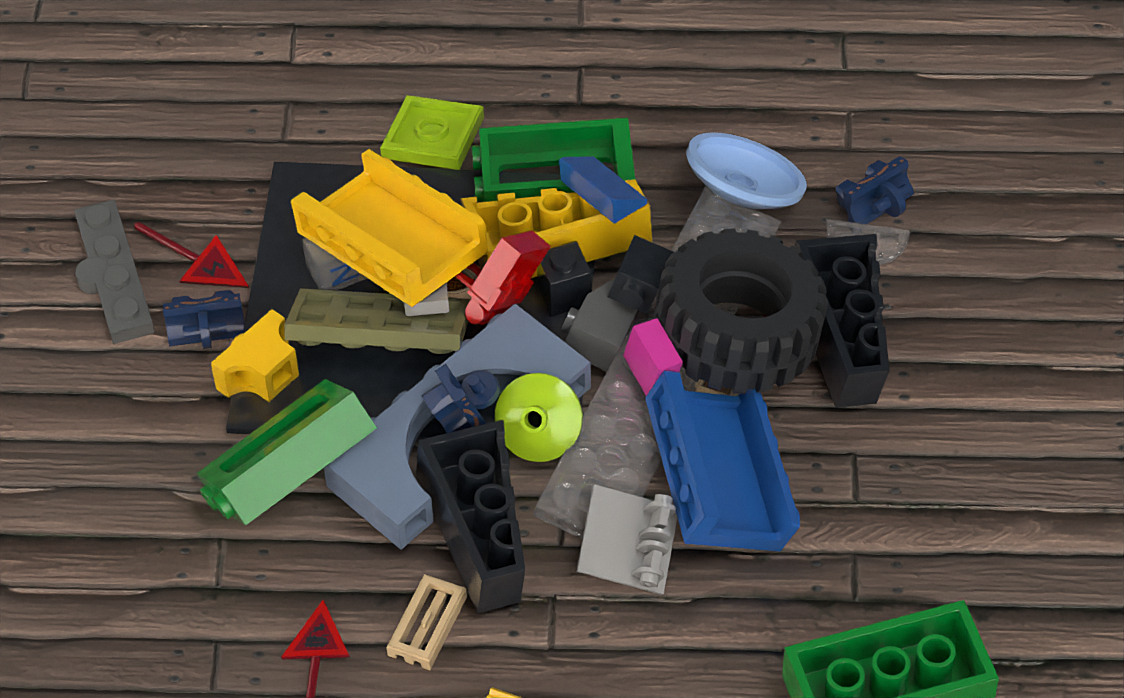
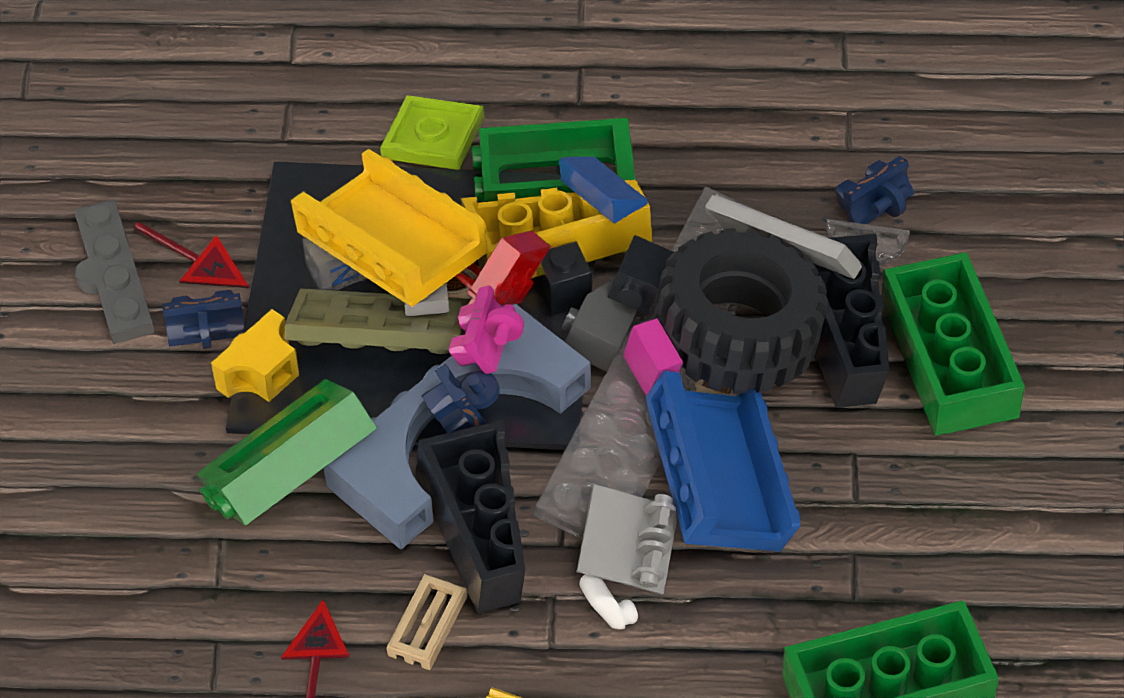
lime dish [495,373,583,462] -> none
light blue dish [686,133,807,209] -> none
none -> dark pink hips [449,285,524,374]
none -> white arm [579,574,638,630]
none -> light grey tile [705,195,862,279]
none -> green brick [881,252,1025,436]

